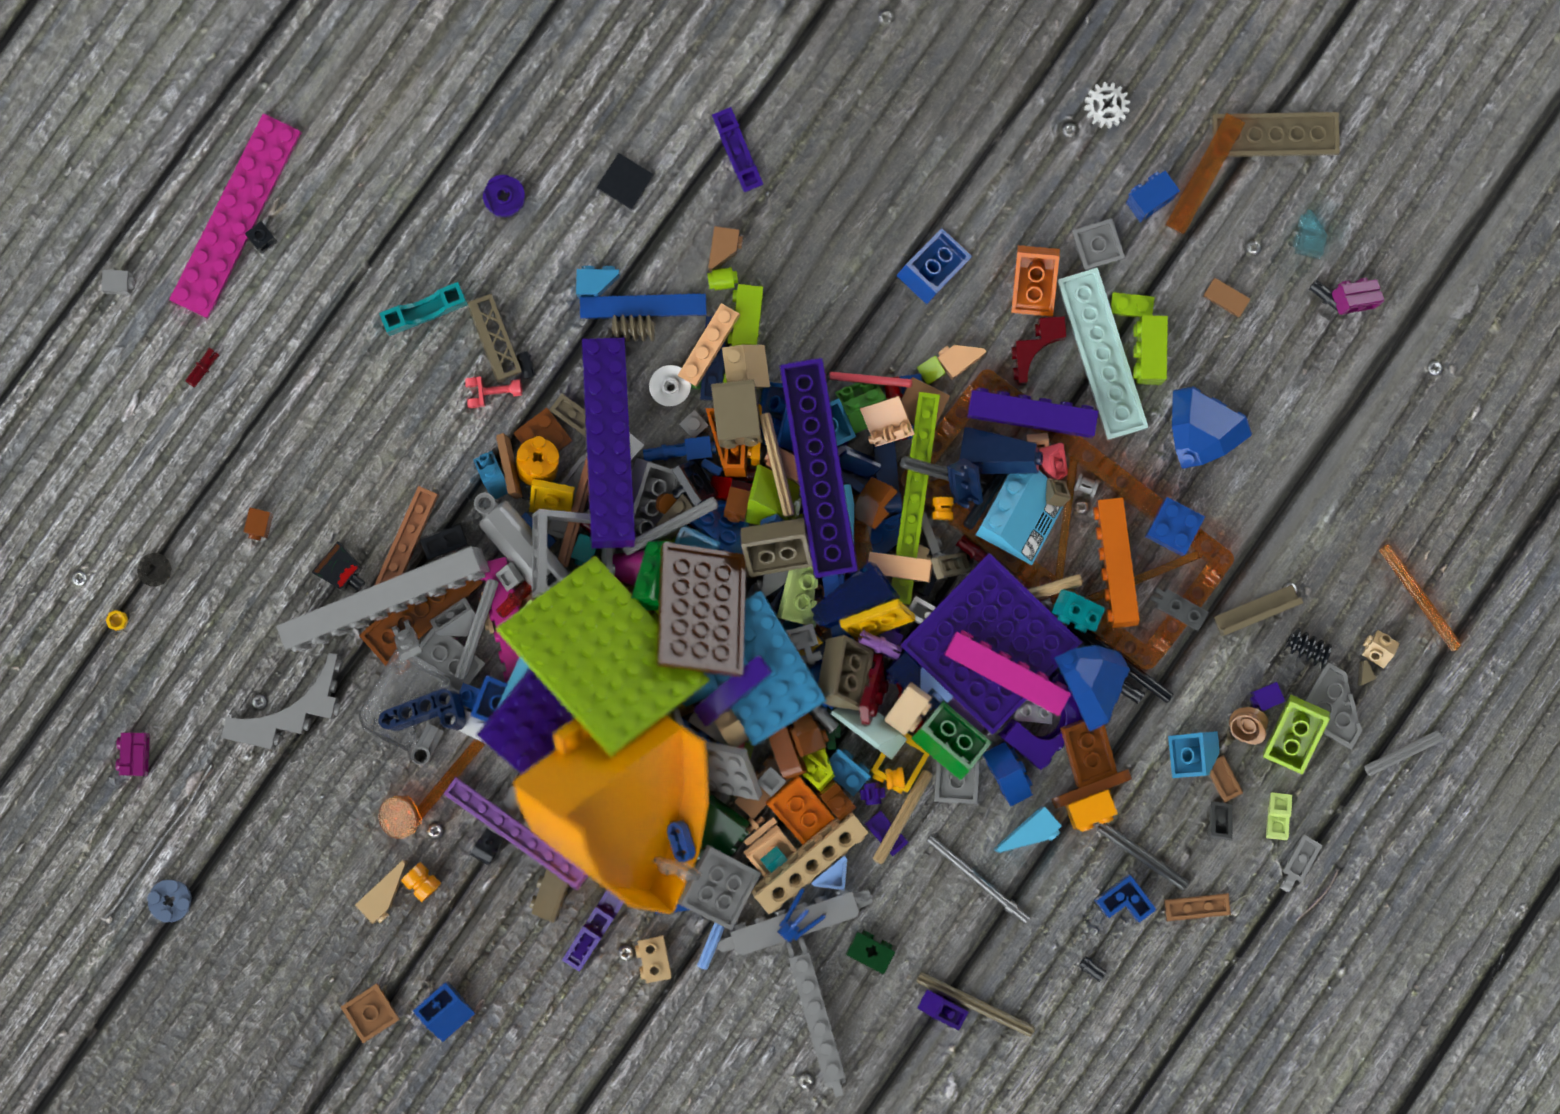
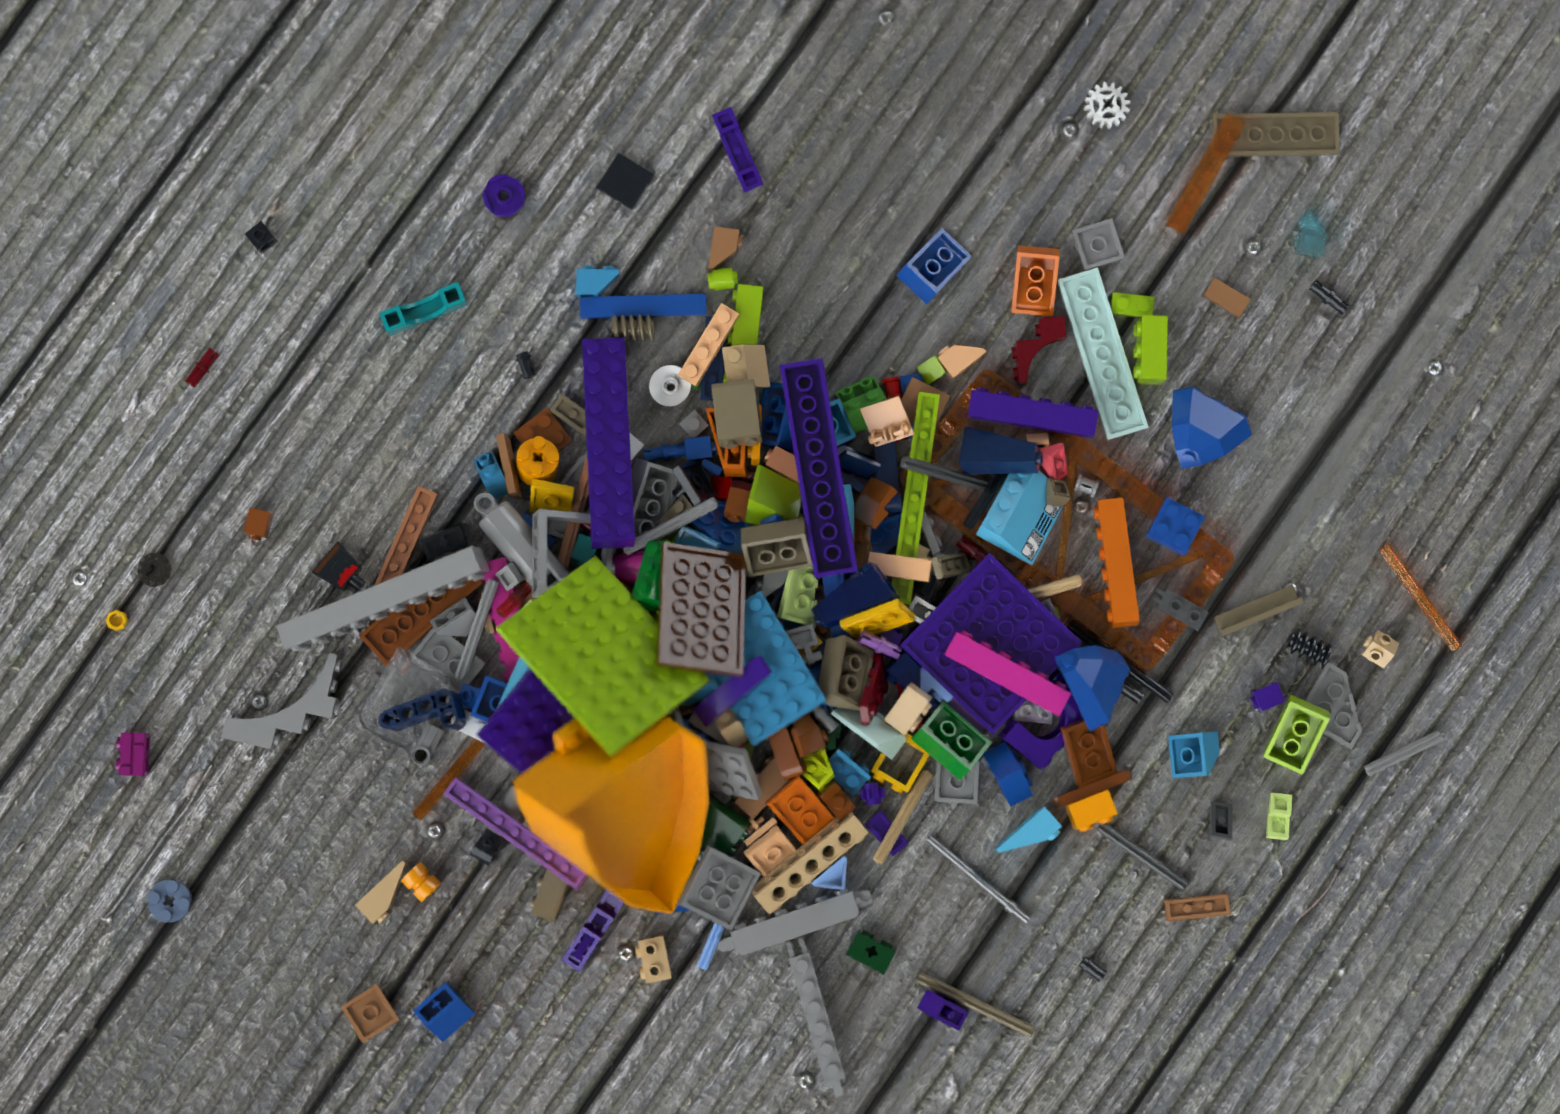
light grey brick [101,270,135,295] -> none
dark pink plate [169,114,301,319] -> none
clear orange tile [378,795,422,839] -> none
light grey hinge [392,620,422,661] -> none
coral bar [465,377,522,408] -> none
dark tan fence [467,294,522,384] -> none
clear slope [653,858,702,881] -> none
dark orange tile [656,493,677,514] -> none
blue beam [667,821,696,863] -> none
light grey plate [758,767,786,797] -> none
tan axle [759,413,795,517] -> none
teal slope [760,846,788,873] -> none
blue plant [777,888,826,943] -> none
coral bar [830,372,912,388] -> none
light orange wheel [885,767,905,790] -> none
light orange wheel [932,497,954,520] -> none
dark blue hinge [947,458,983,508] -> none
teal brick [1051,589,1105,633] -> none
blue brick [1094,874,1156,923] -> none
blue brick [1126,170,1180,223] -> none
medium nougat tile [1209,755,1243,803] -> none
medium nougat piece [1229,707,1268,744] -> none
light grey plate [1279,835,1323,892] -> none
magenta brick [1332,277,1384,315] -> none
dark tan slope [1358,660,1376,686] -> none

